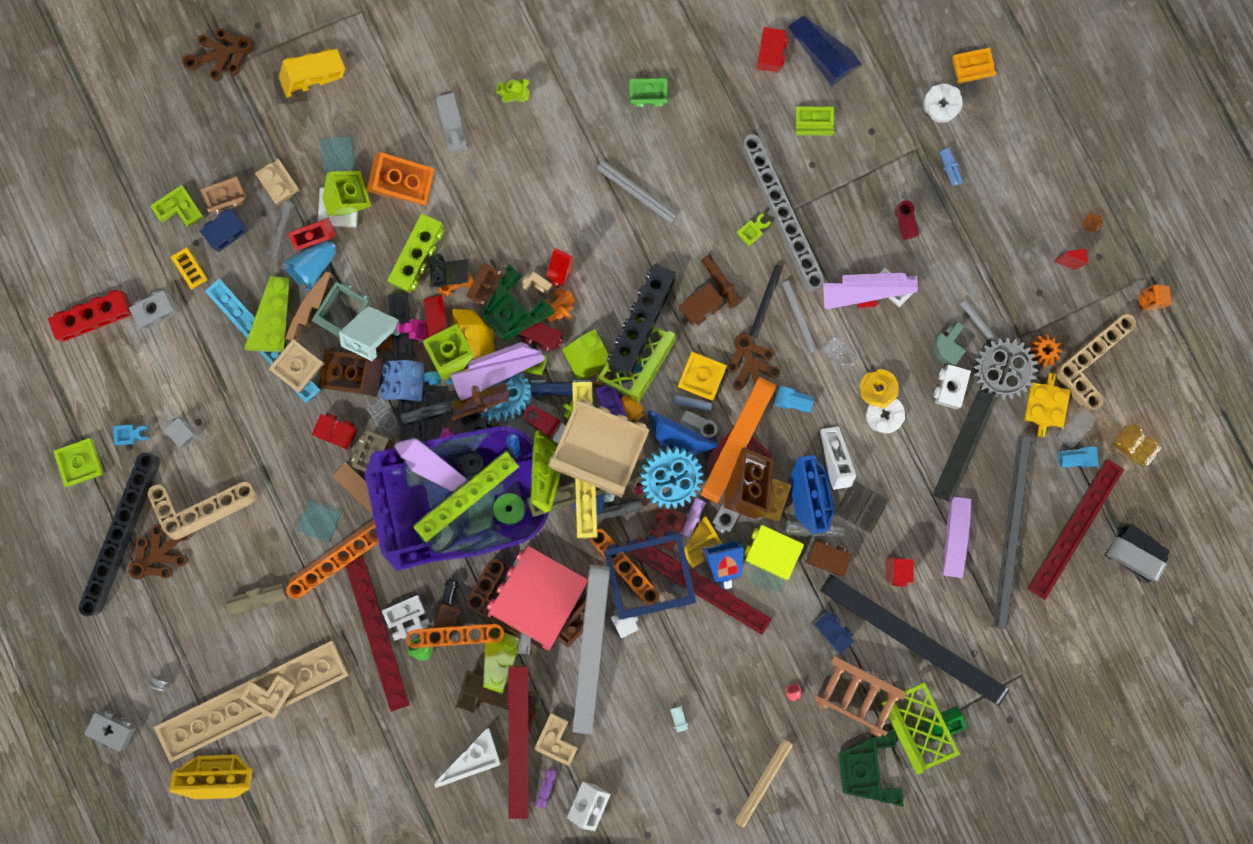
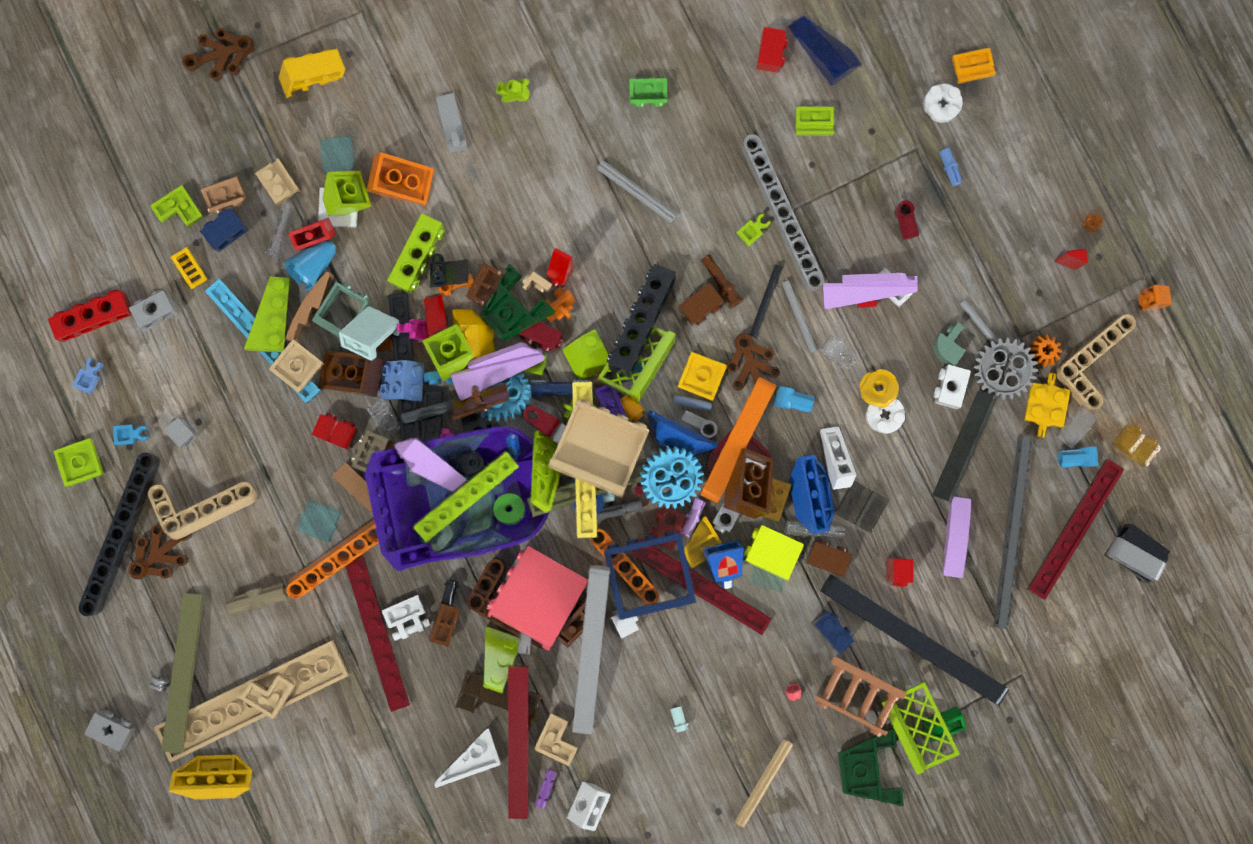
orange beam [406,624,504,648] -> none
bright green cone [407,636,433,661] -> none
none -> medium blue plate [72,358,103,394]
none -> olive tile [161,593,204,753]

